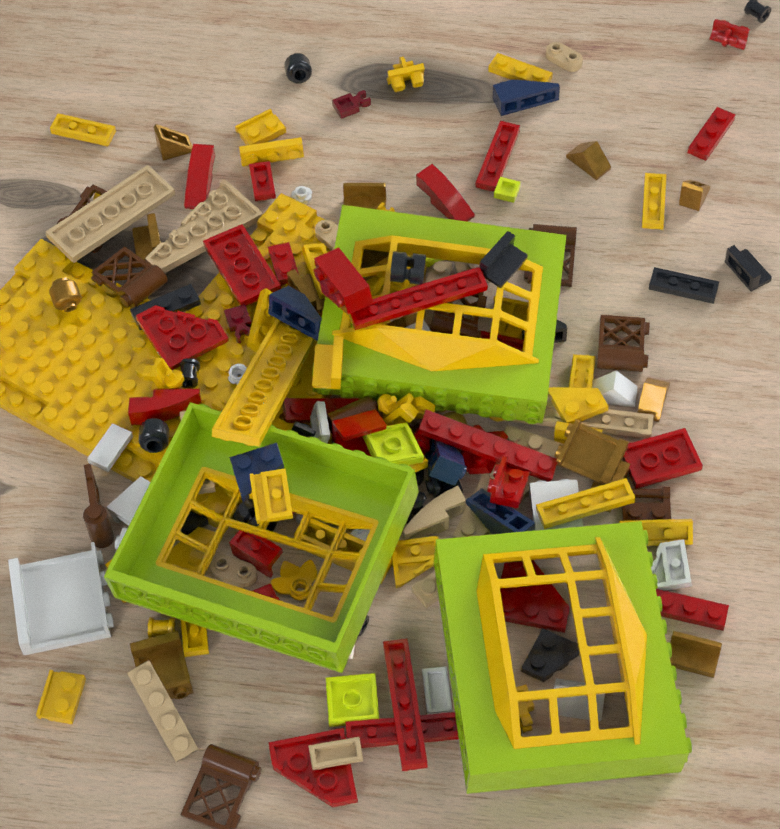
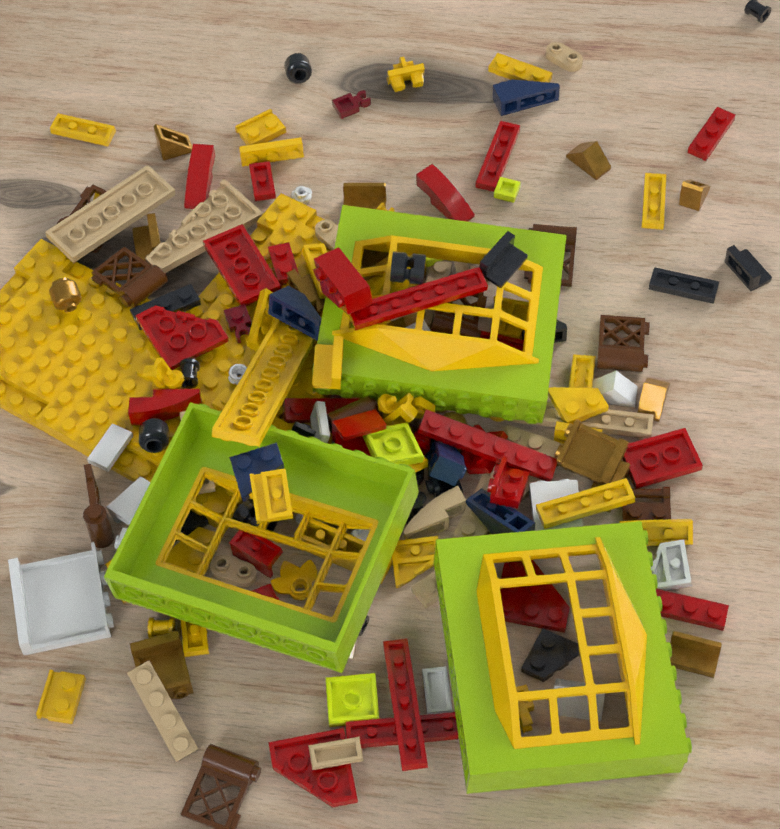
red hips [710,19,750,50] -> none

